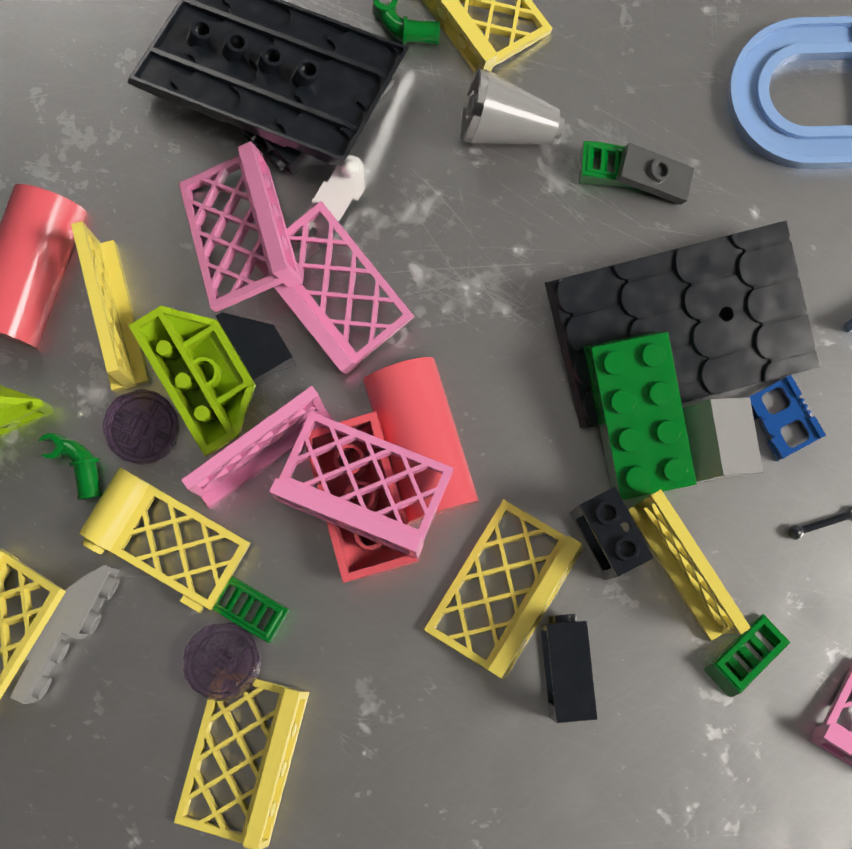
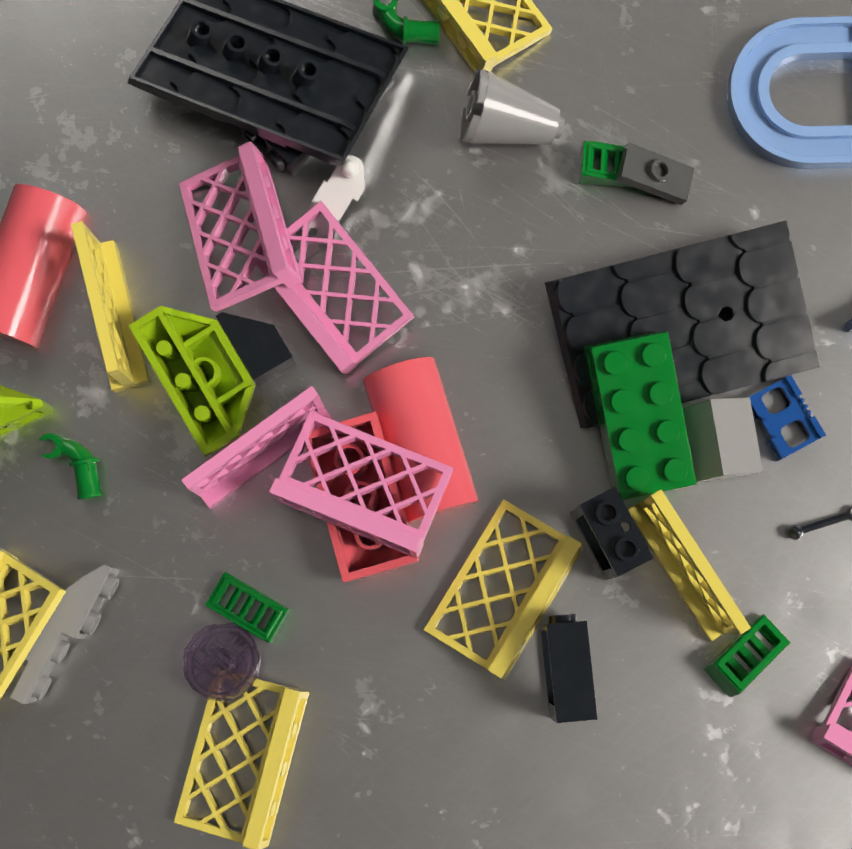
light yellow piece [79,467,251,613] -> none
clear purple tile [103,389,180,465] -> none

